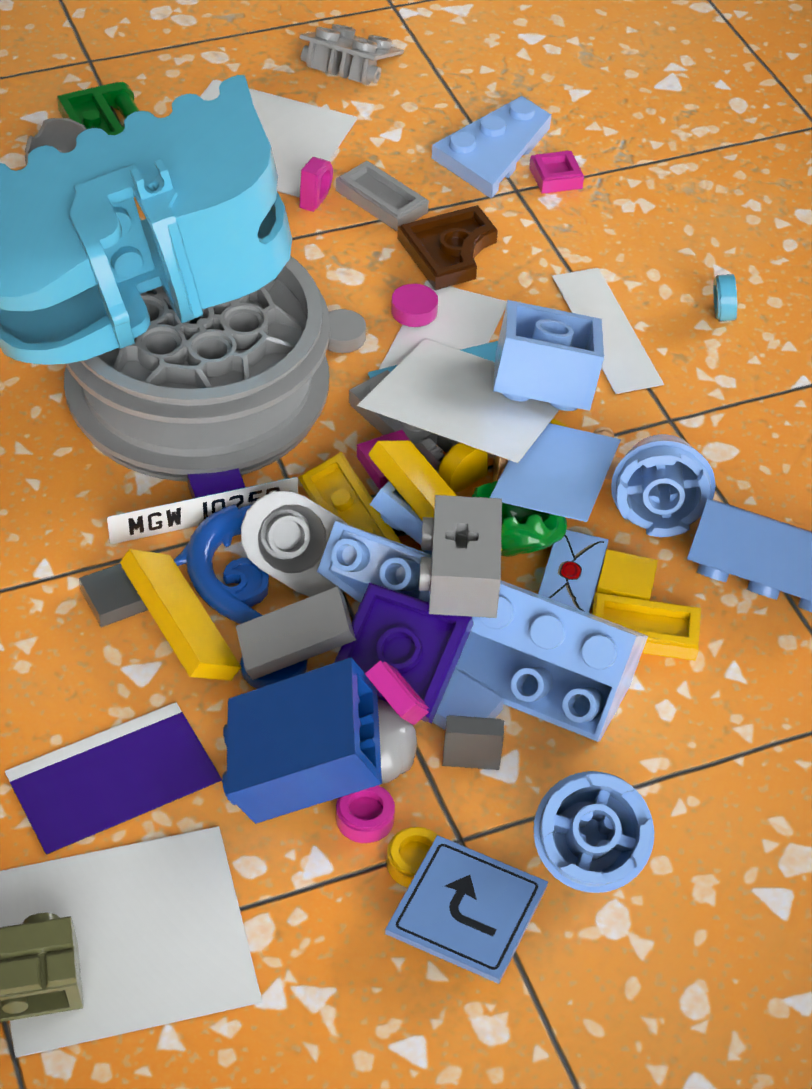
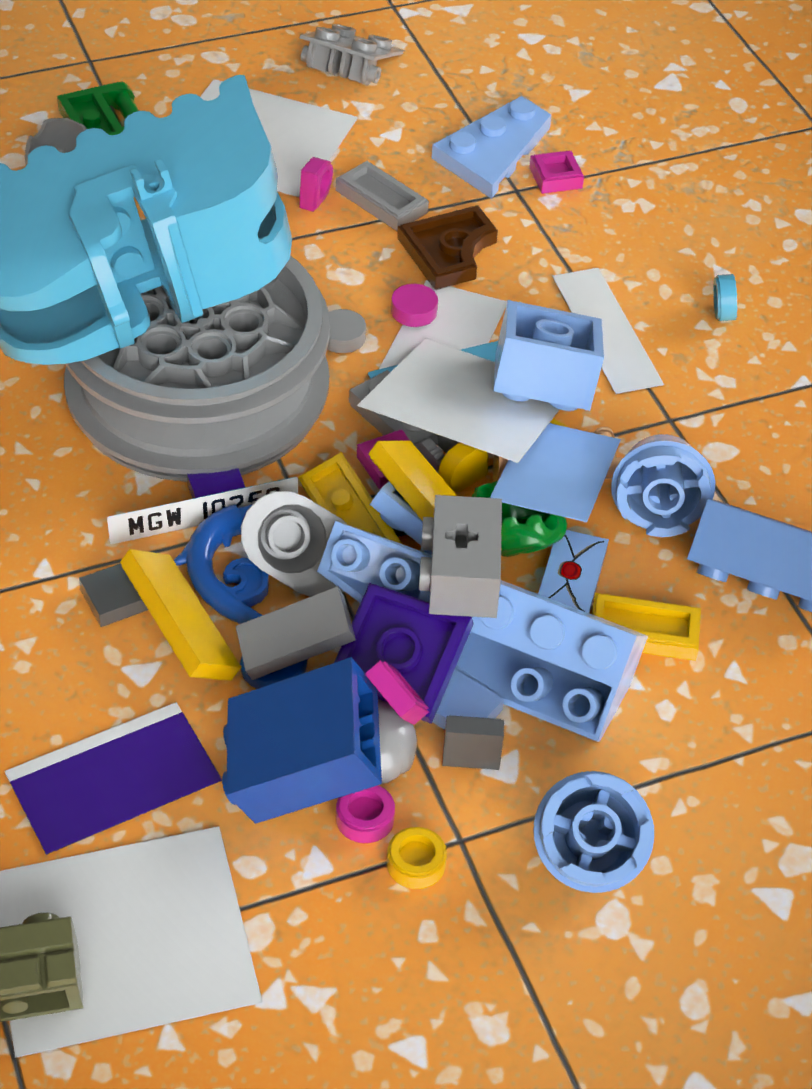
medium blue piece [385,835,548,984] -> none
yellow tile [597,549,658,600] -> none

